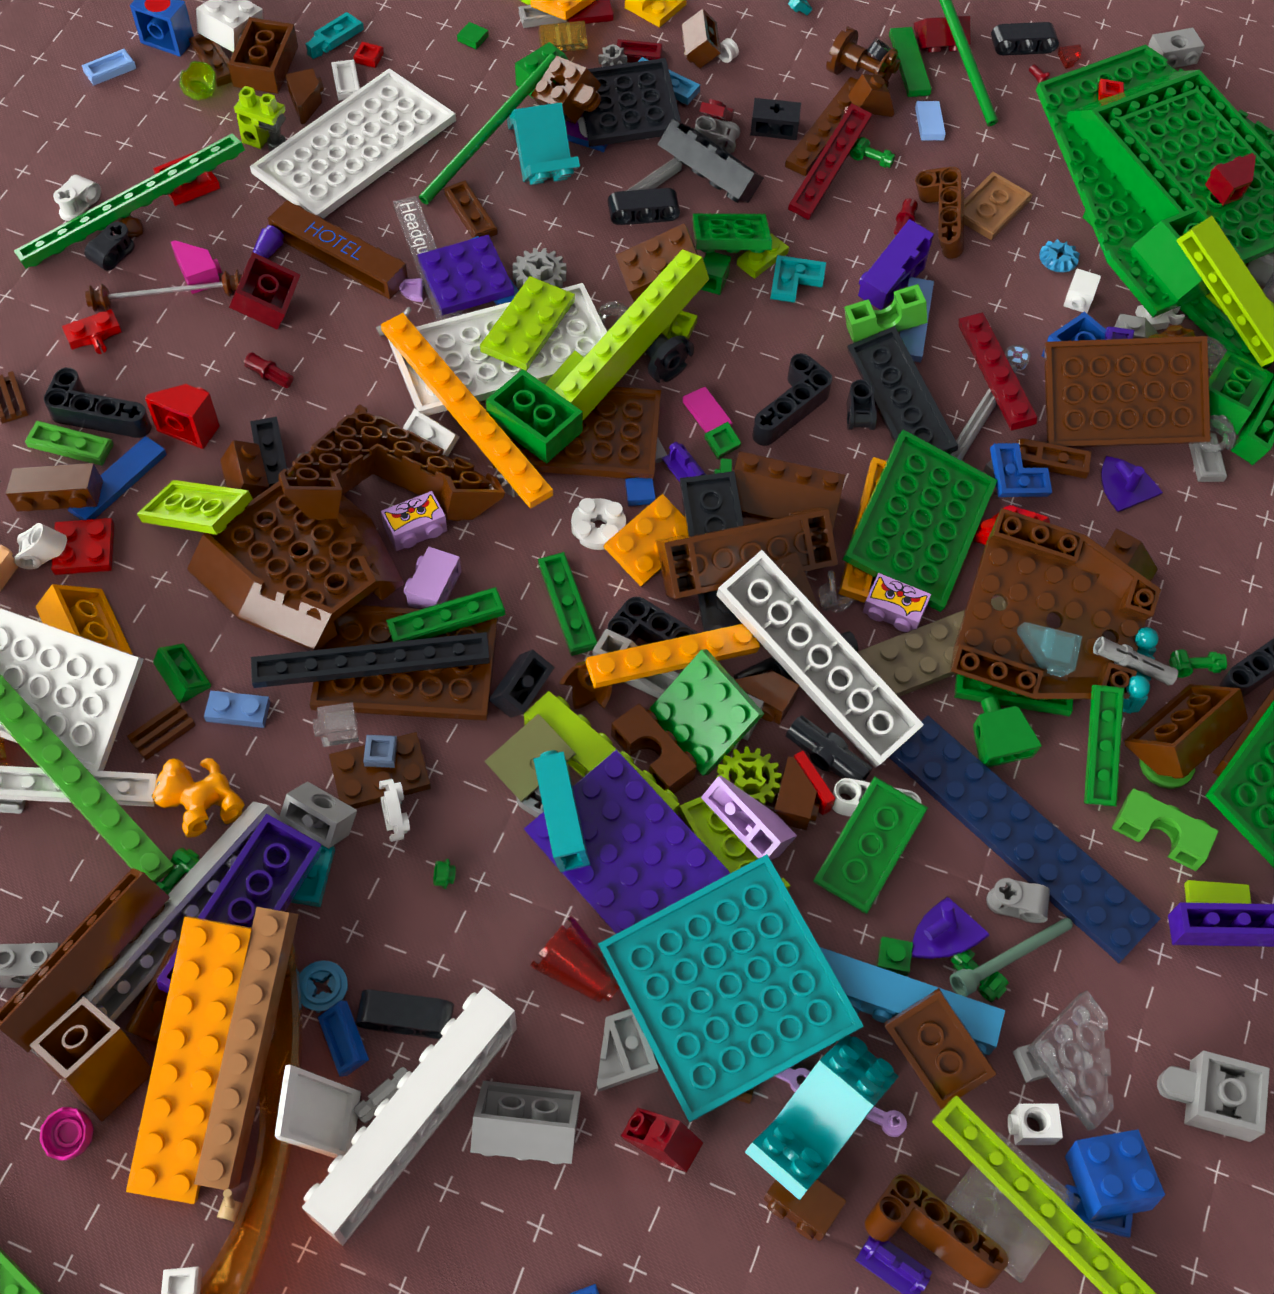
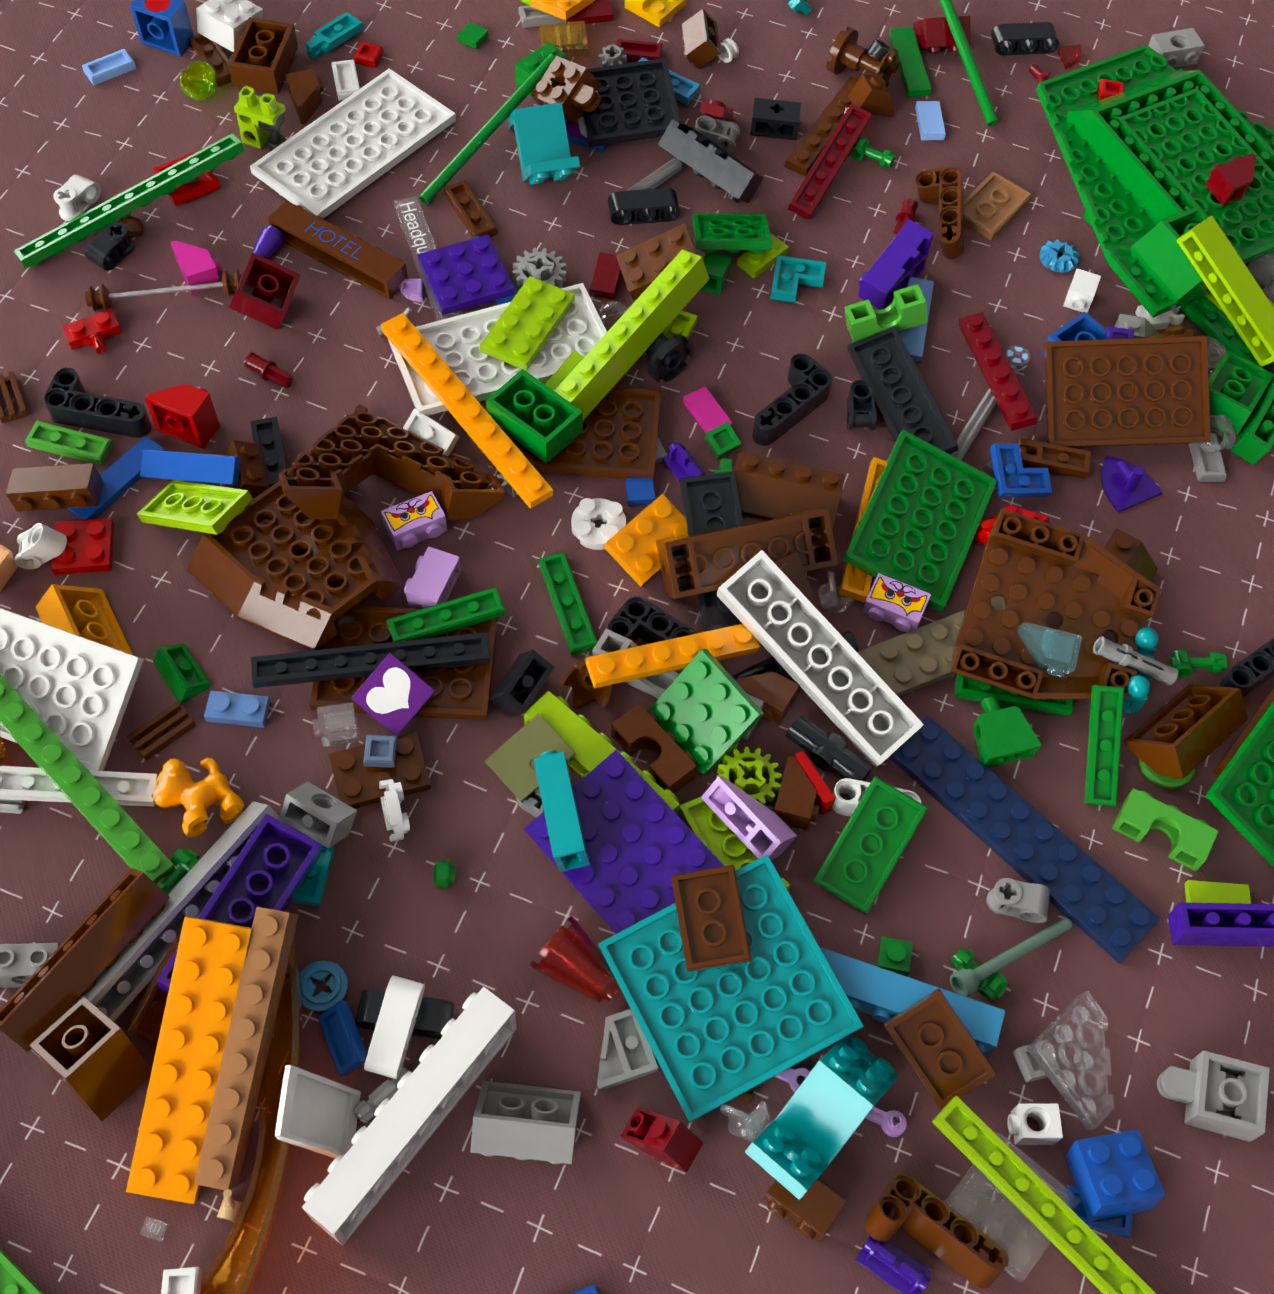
dark pink hair [40,1107,94,1161] -> none
dark purple shield [912,897,990,959] -> none
none -> clear piece [139,1217,170,1243]
none -> blue tile [140,450,241,485]
none -> tile [351,653,436,736]
none -> white beam [364,975,425,1079]
none -> dark red tile [590,252,621,299]
none -> reddish brown tile [671,865,752,973]
none -> clear piece [719,1101,770,1142]

